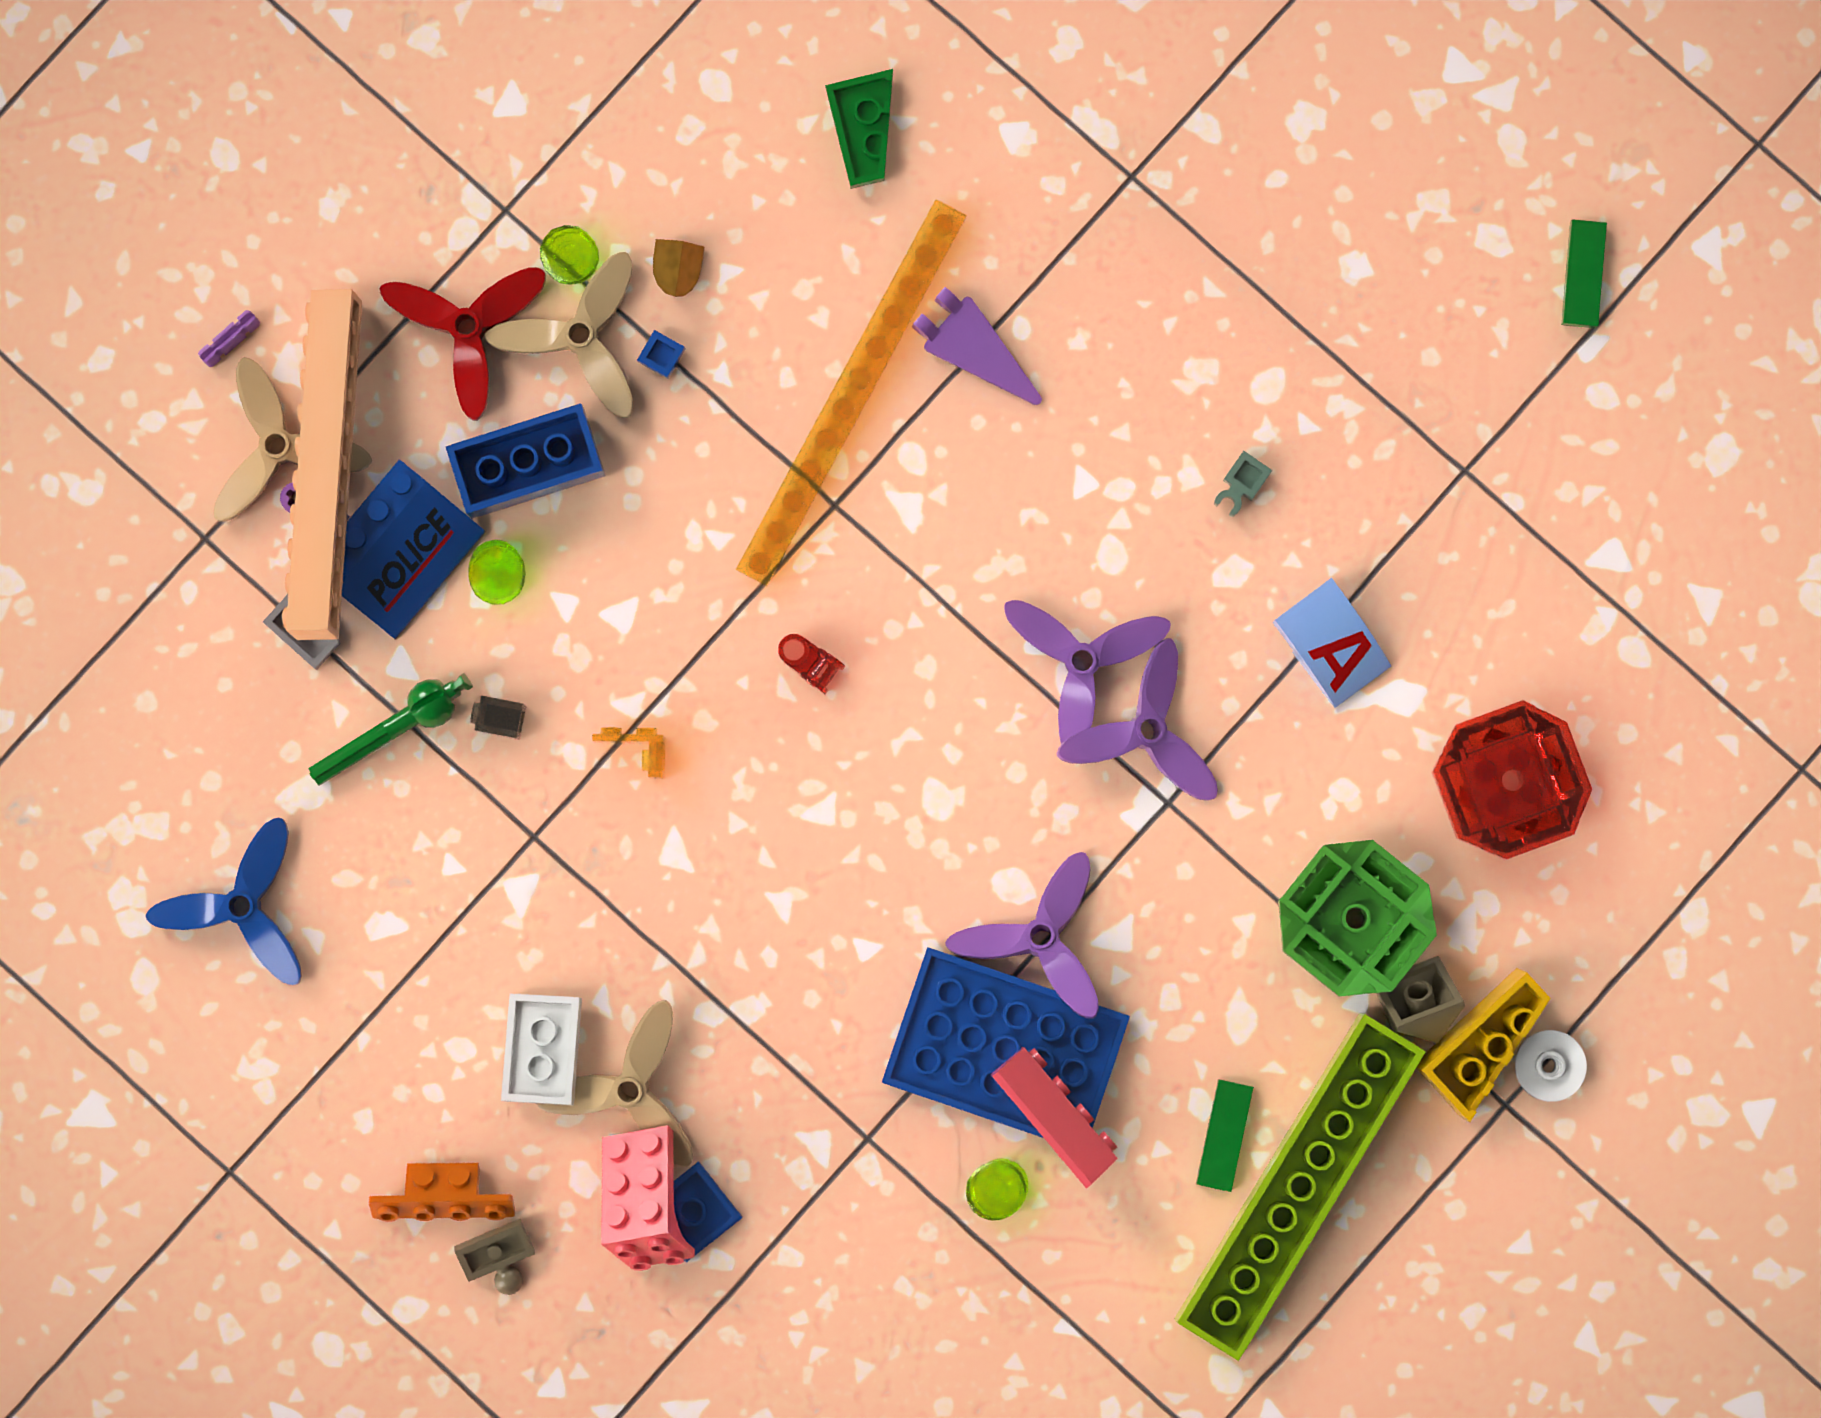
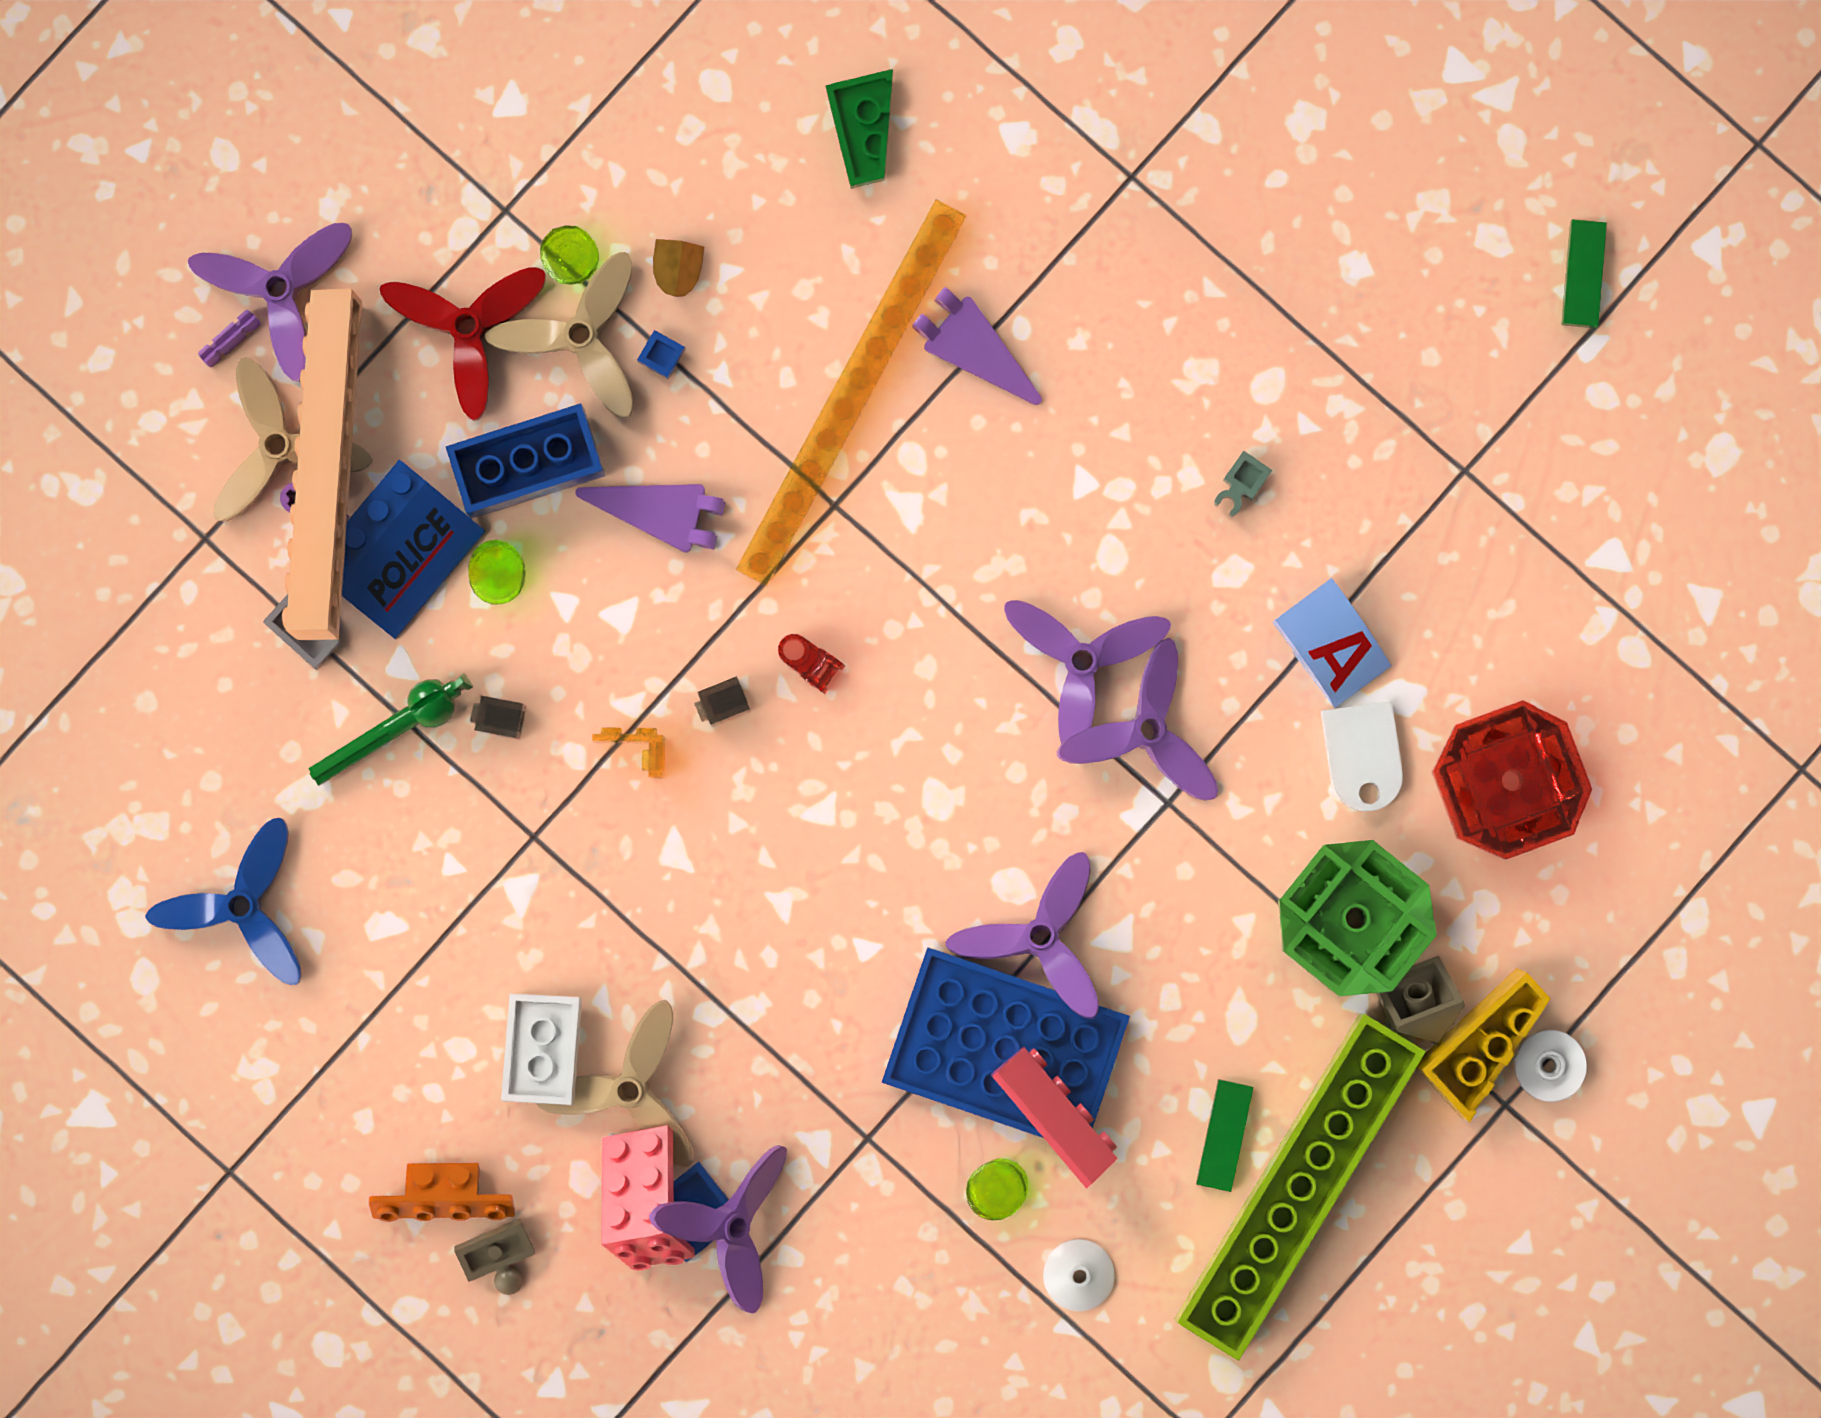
none -> medium lavender piece [188,223,353,382]
none -> medium lavender flag [575,484,726,553]
none -> medium lavender piece [649,1145,787,1314]
none -> clear smoke brick [694,676,751,727]
none -> white dish [1043,1239,1115,1311]
none -> white tile [1320,701,1403,812]

